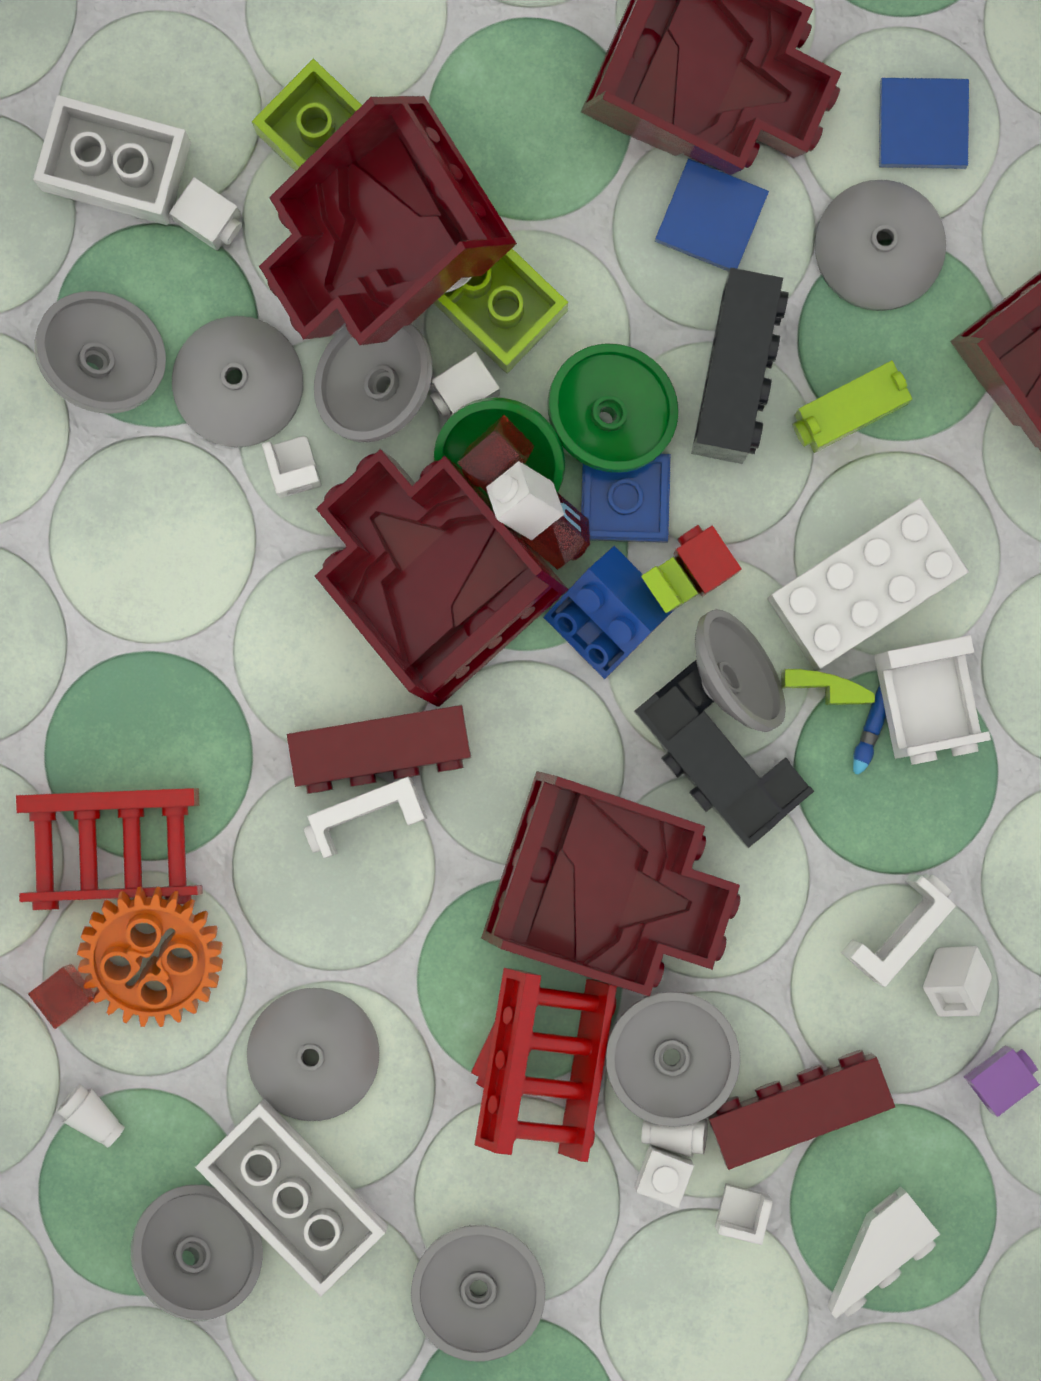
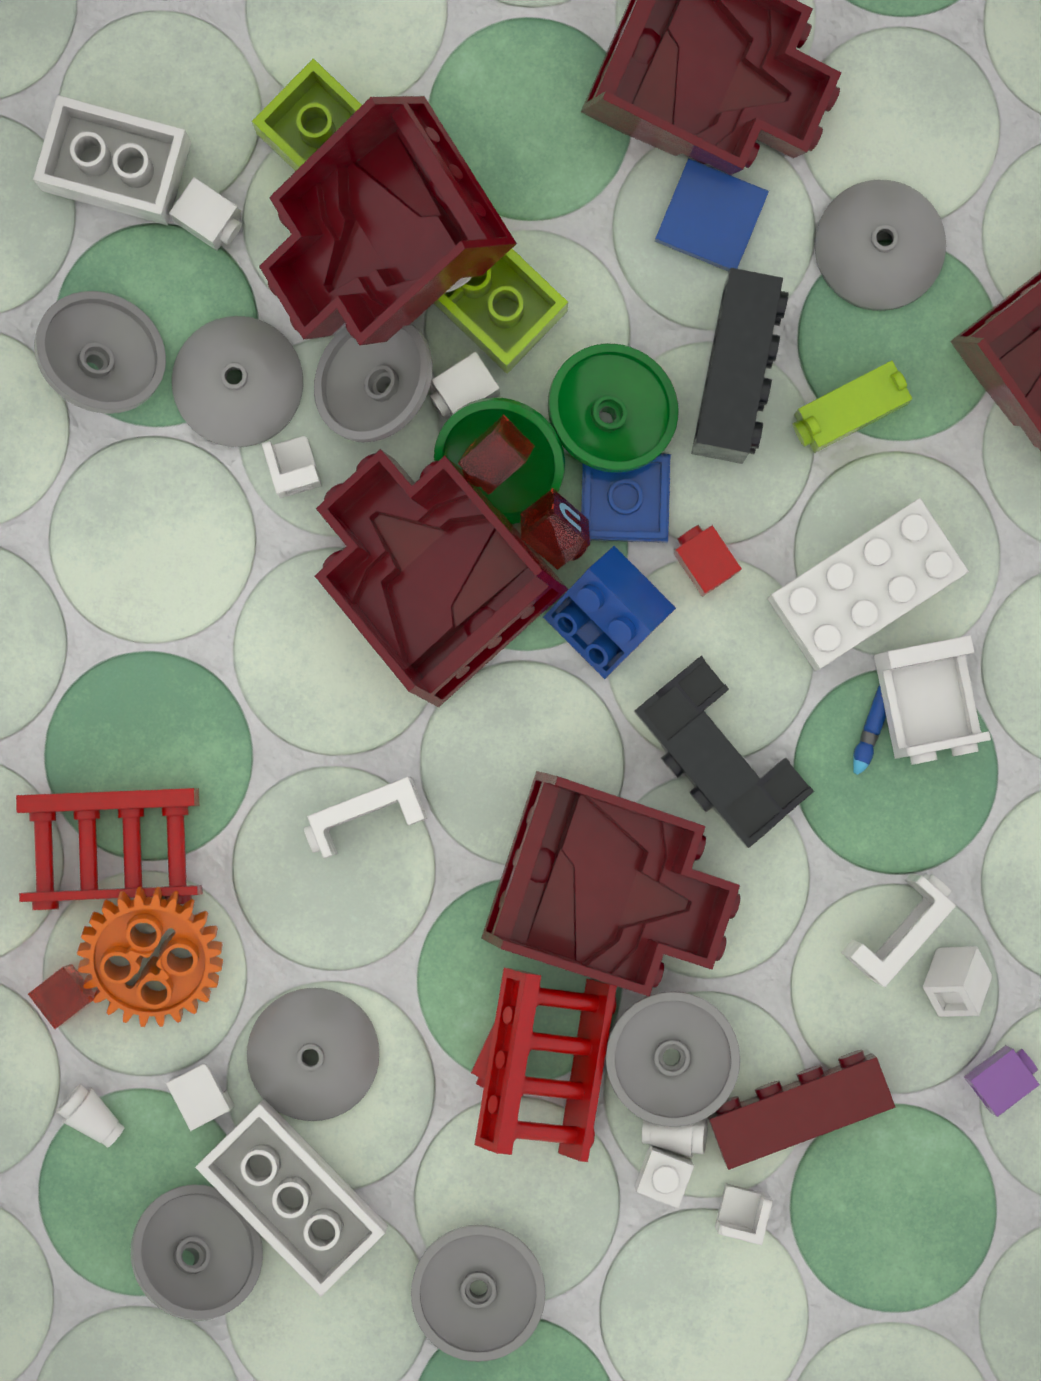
dark red brick [287,705,471,794] -> none
white brick [486,461,564,540] -> none
lime slope [641,557,700,613] -> none
light grey dish [695,609,786,732] -> none
lime slope [781,669,875,705] -> none
white slope [827,1186,940,1319] -> none
blue tile [879,78,969,169] -> none
none -> white panel [166,1064,235,1131]

